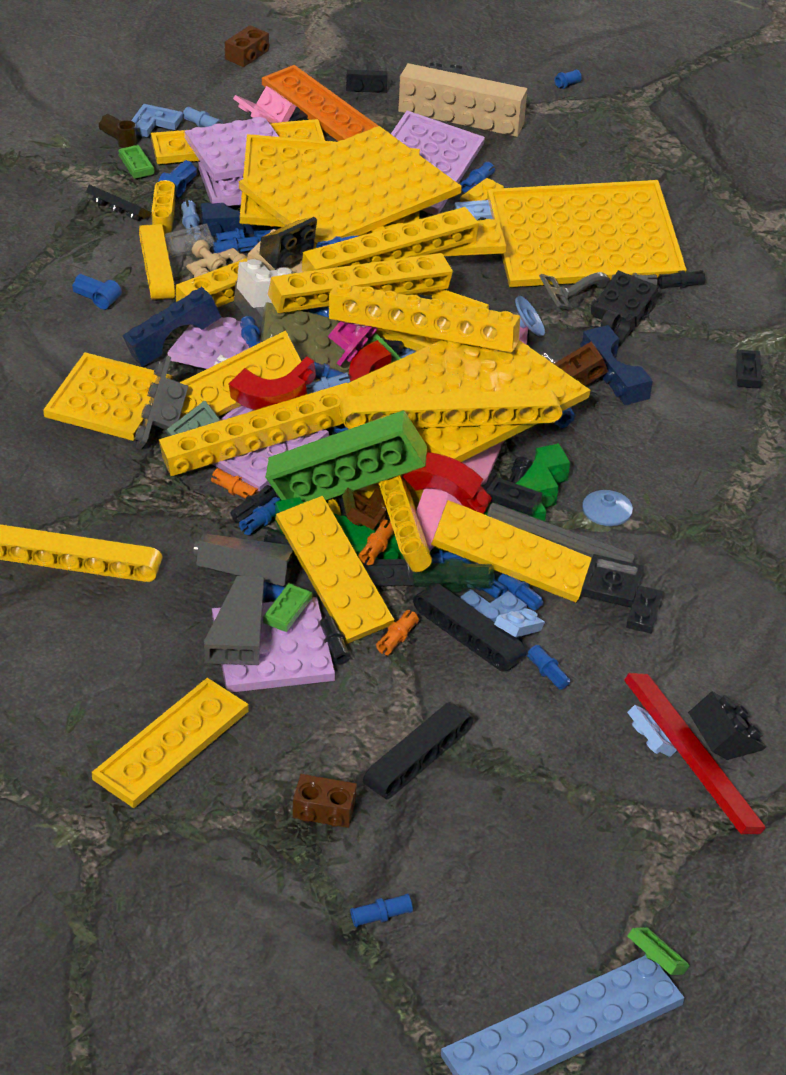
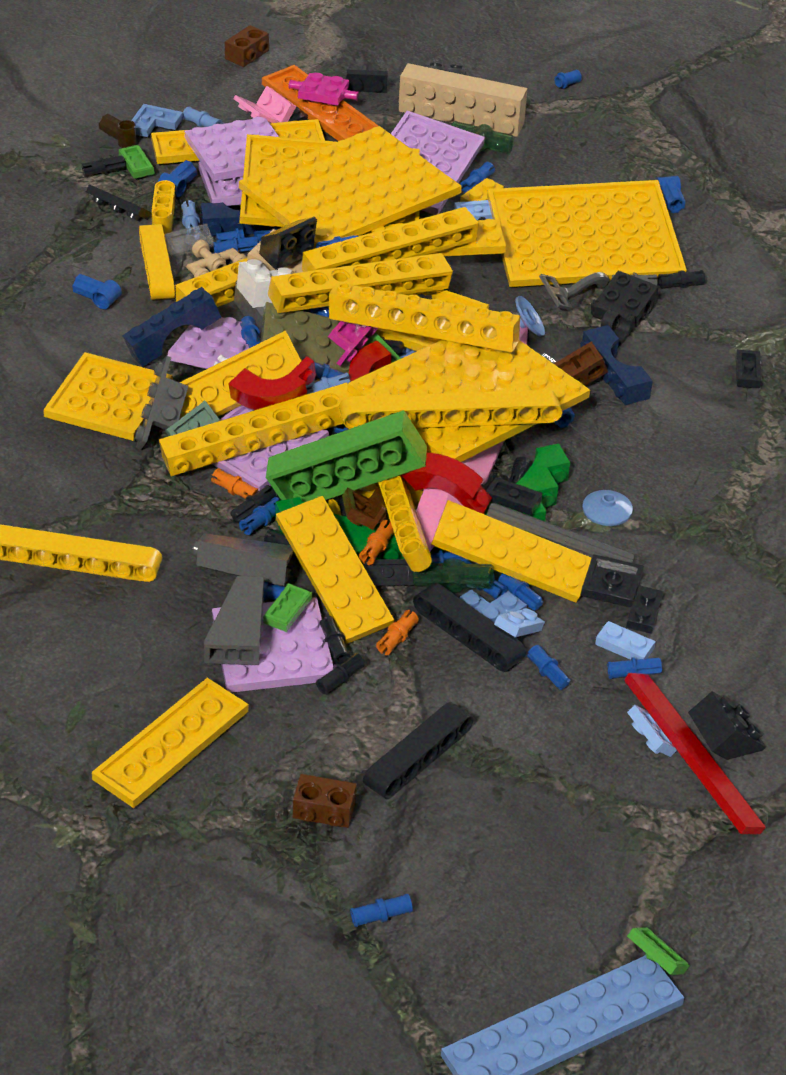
none -> black axle [81,155,125,177]
none -> dark pink plate [289,73,359,105]
none -> black axle [316,653,365,695]
none -> clear green piece [451,121,515,154]
none -> light blue plate [595,621,656,660]
none -> blue axle [607,657,662,679]
none -> blue piece [655,176,686,213]

